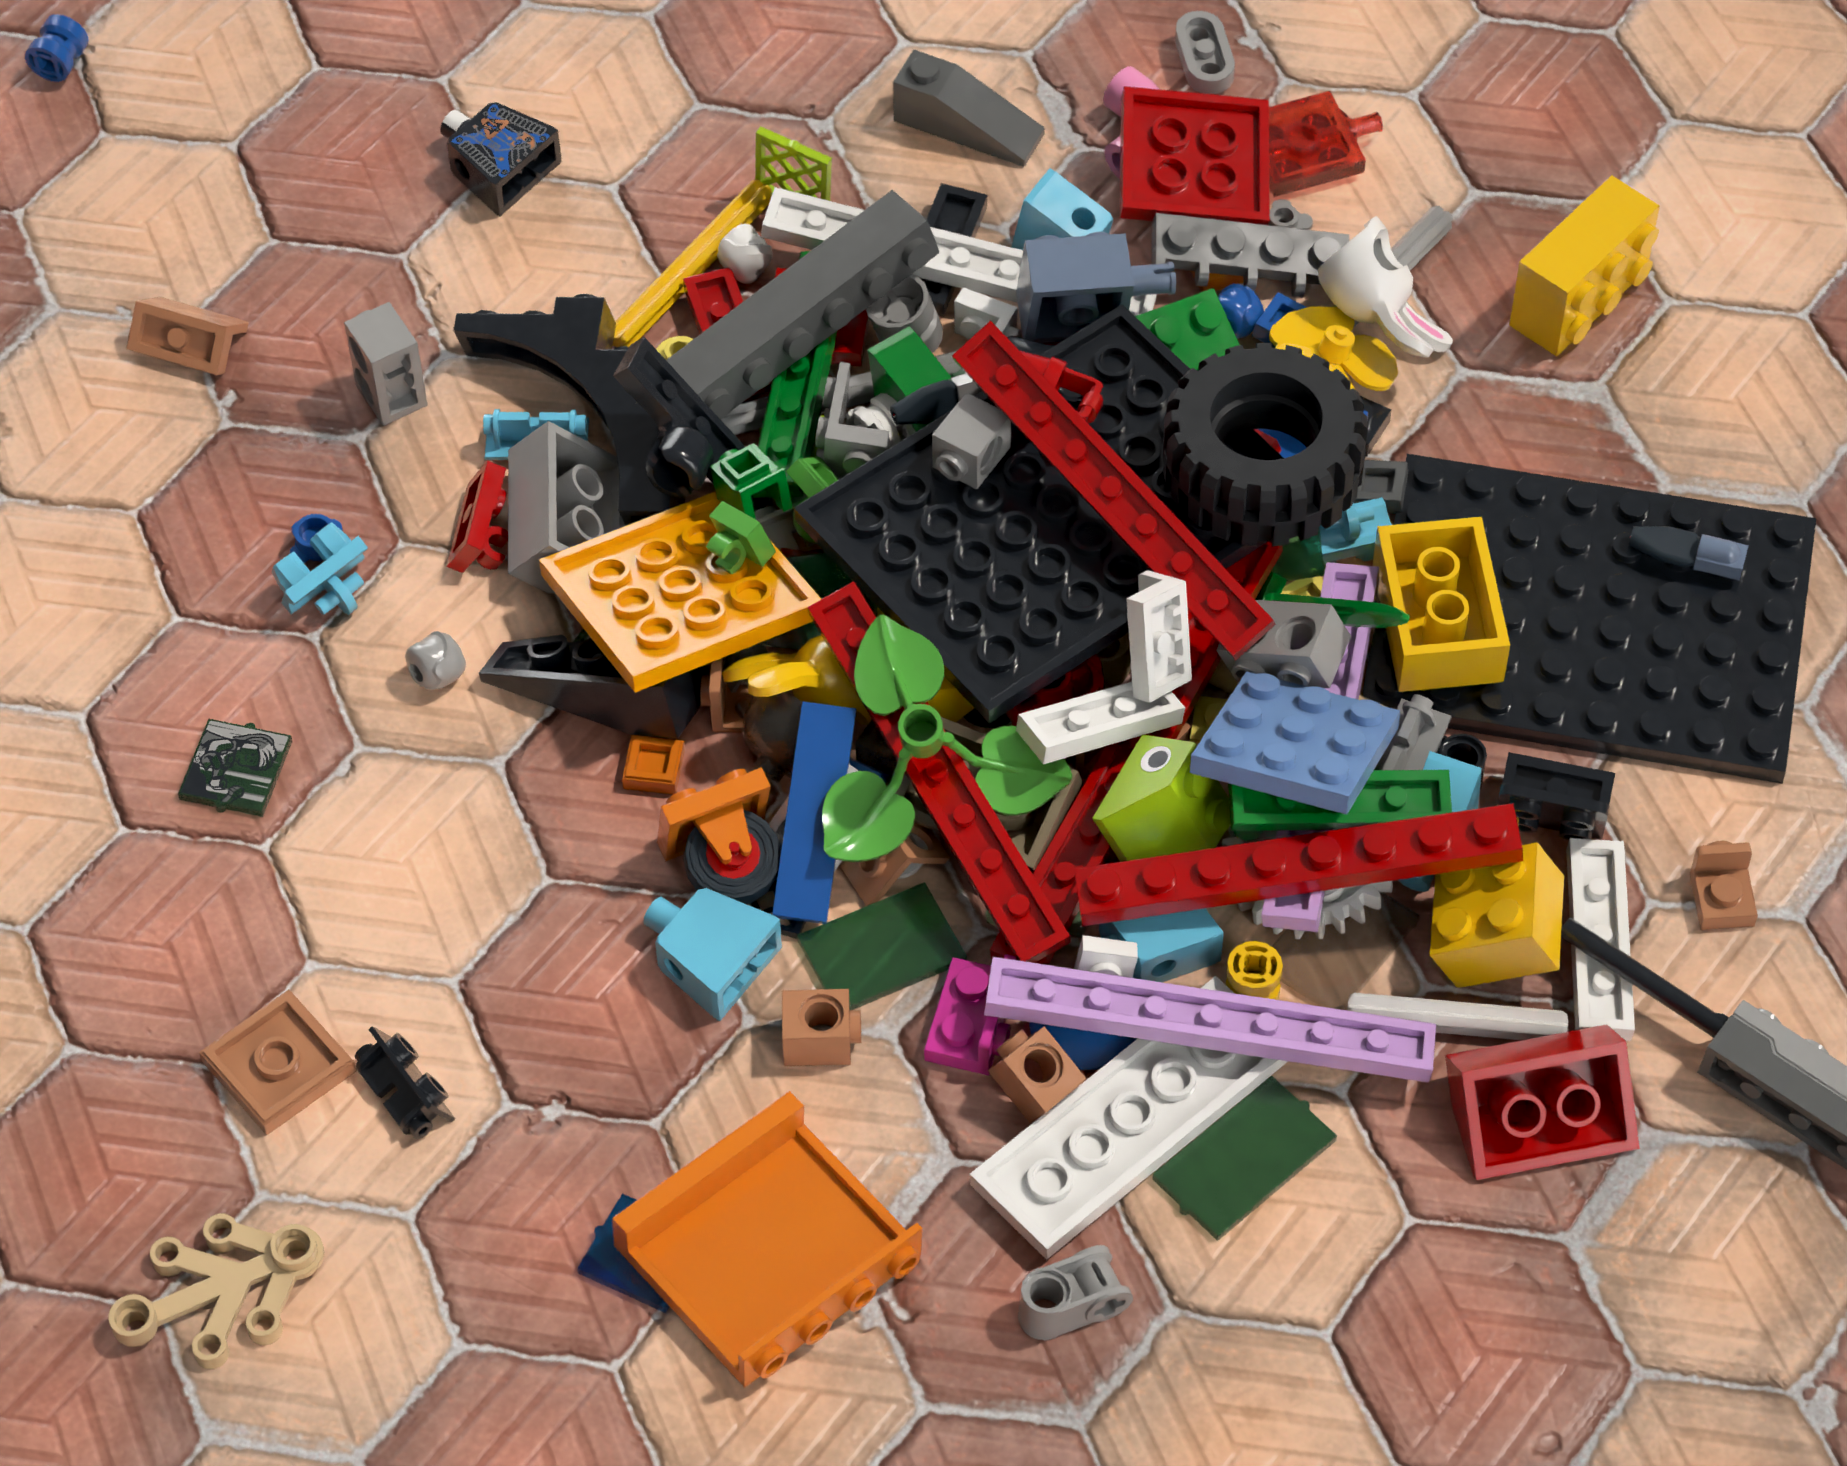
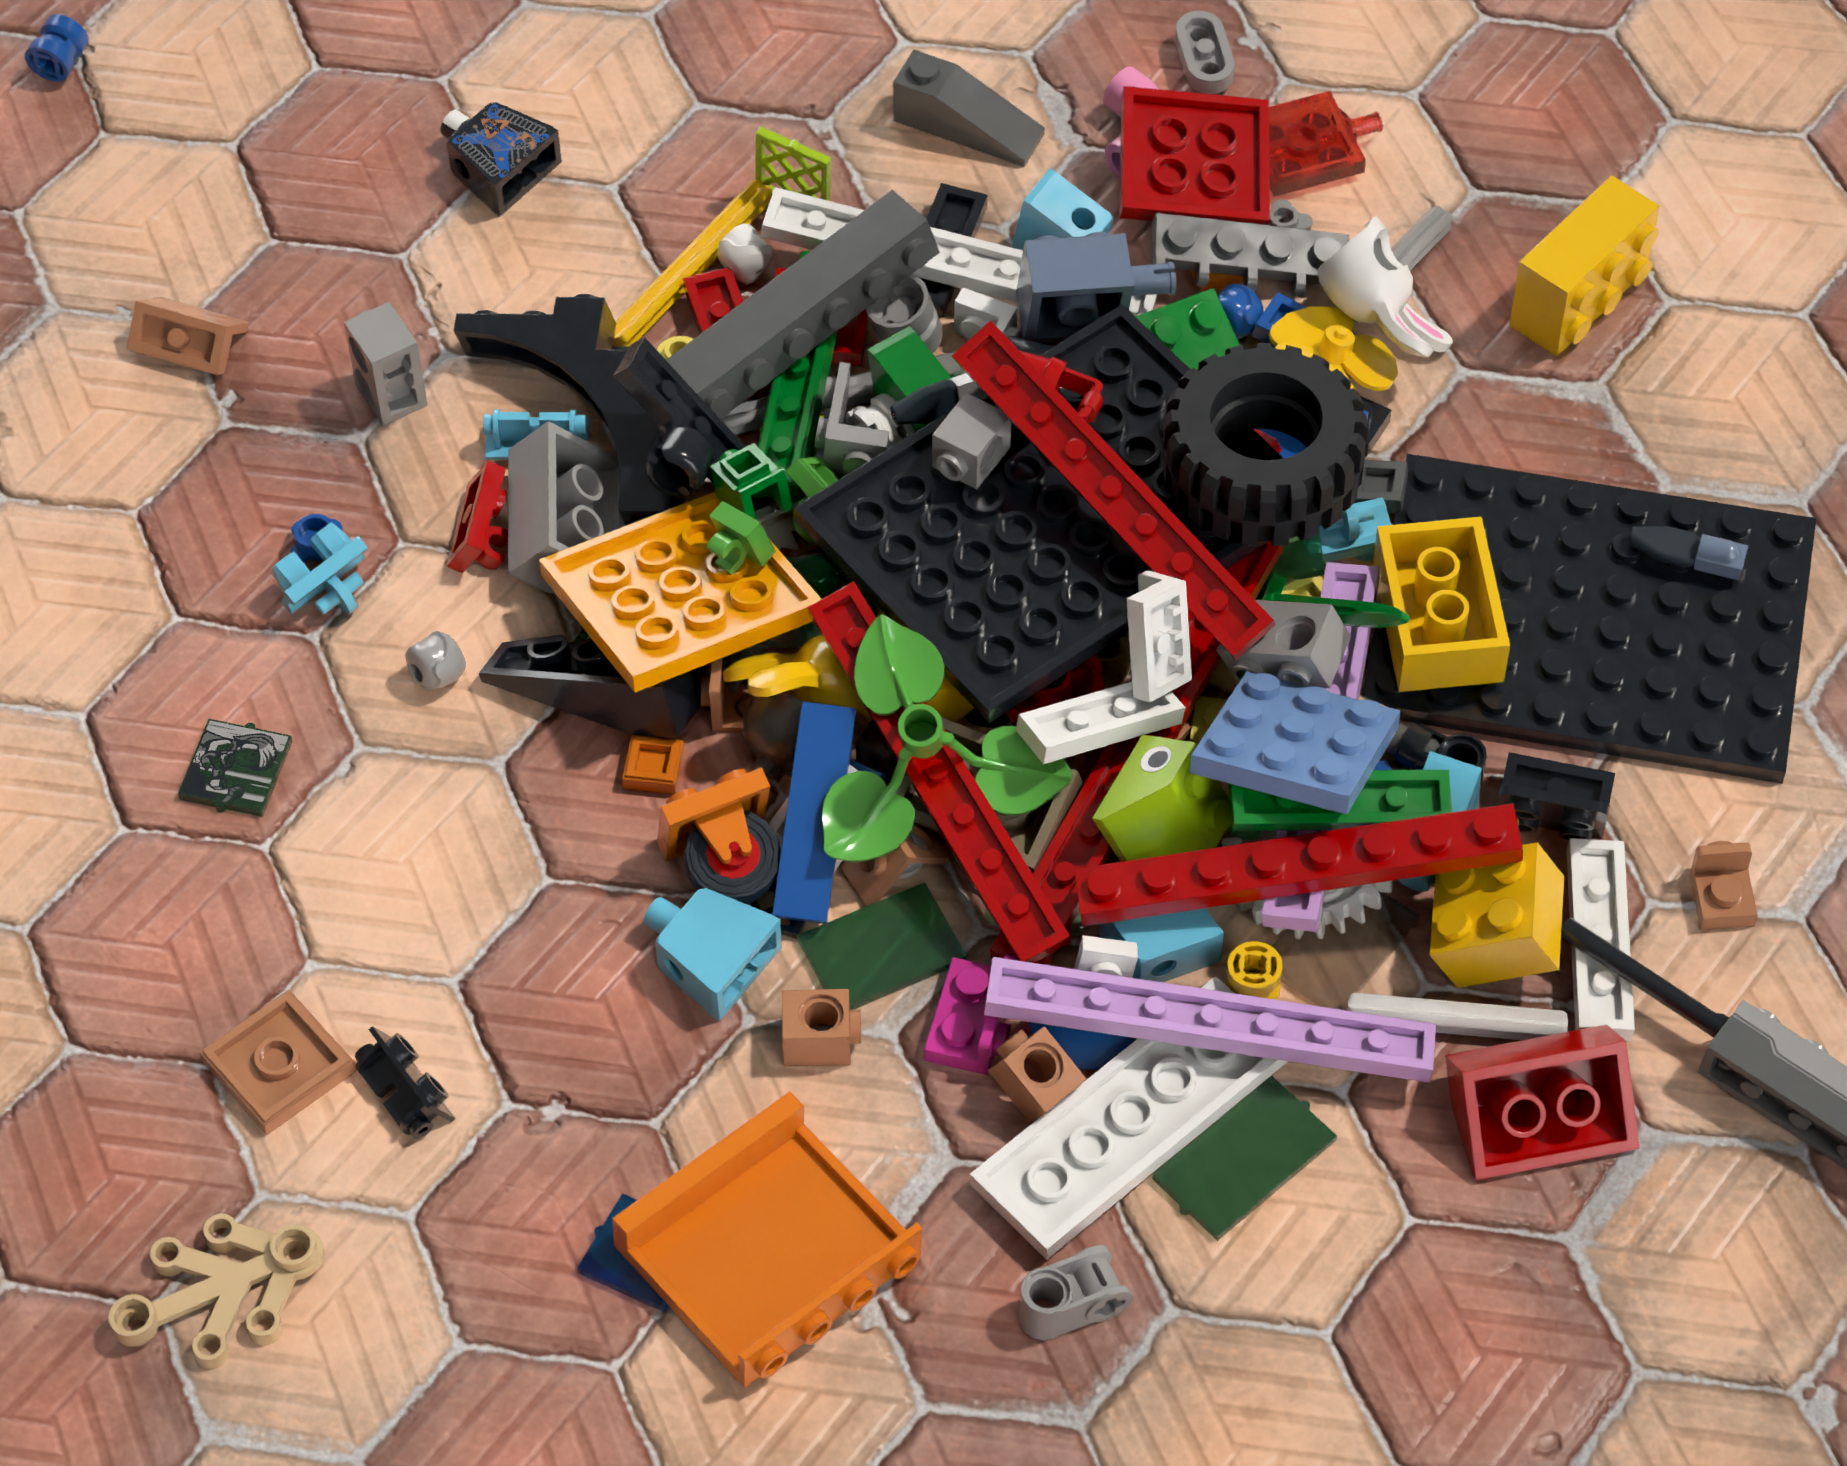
light grey hinge [1374,694,1452,770] -> none

